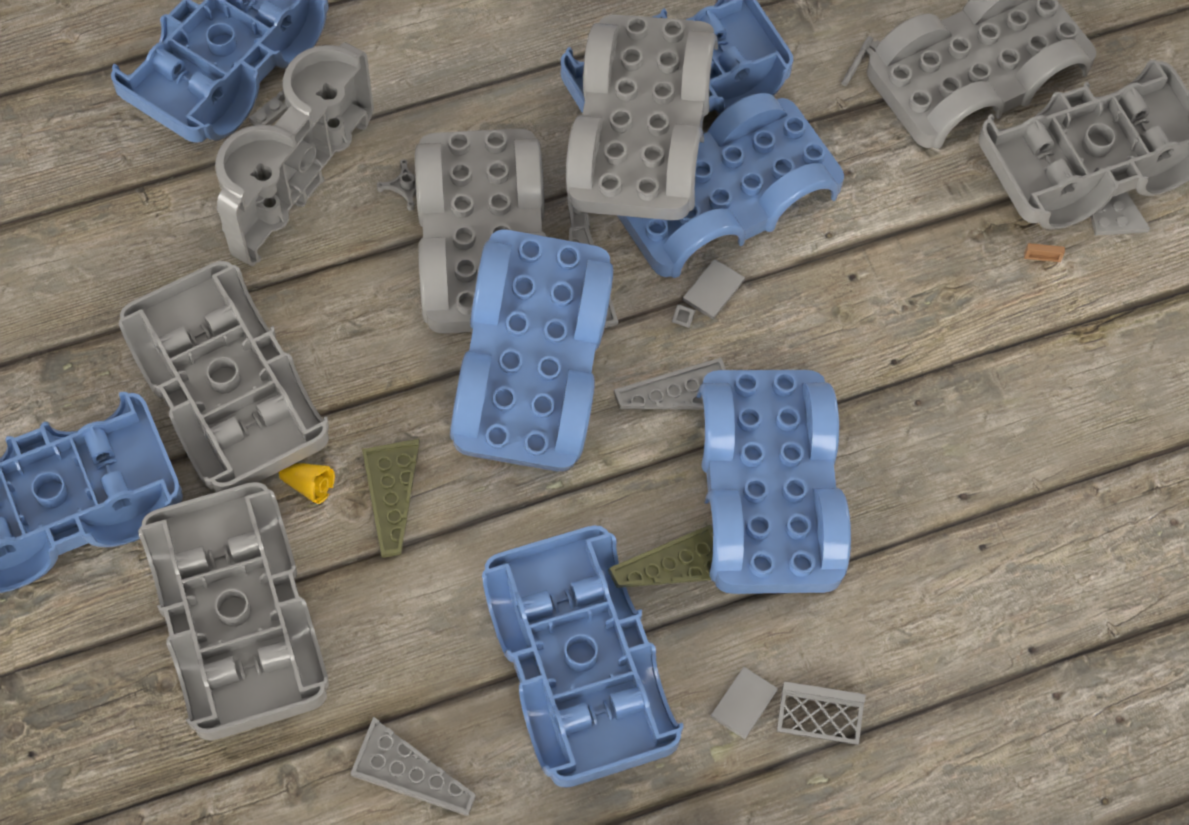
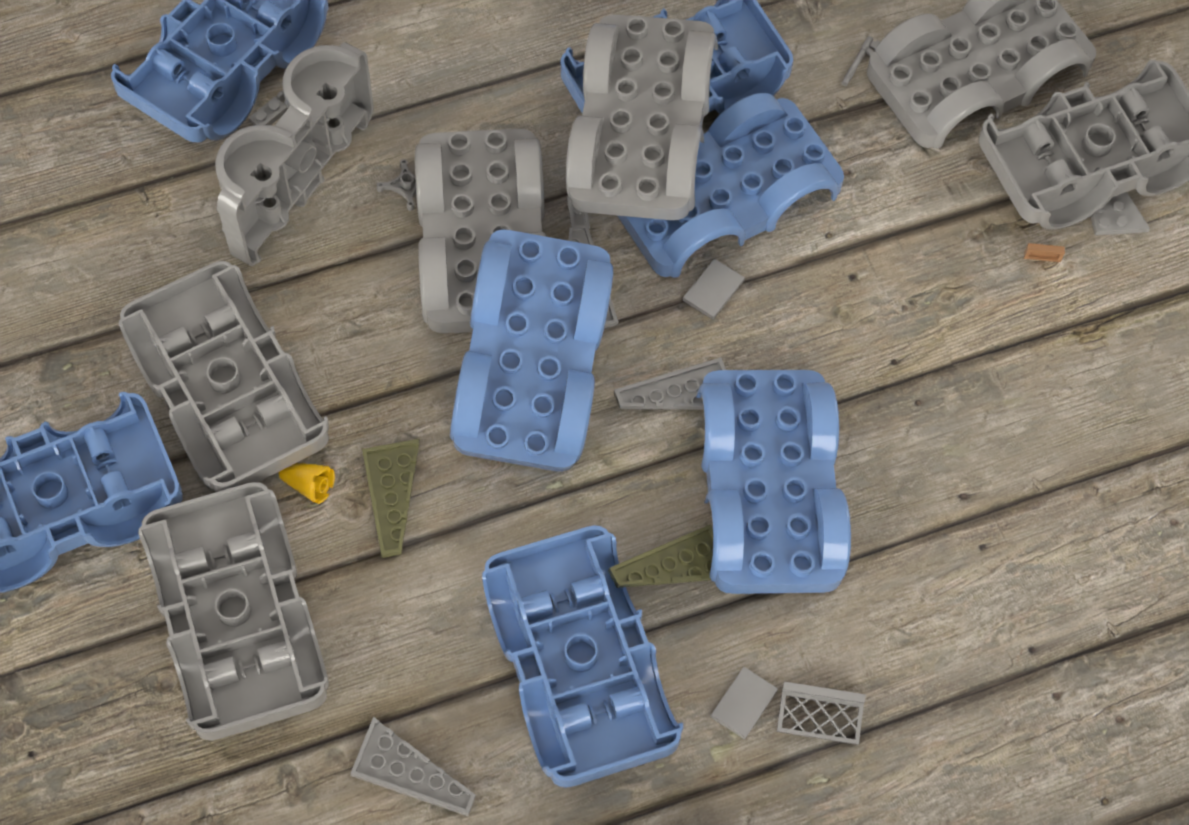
light grey slope [672,304,696,328] -> none

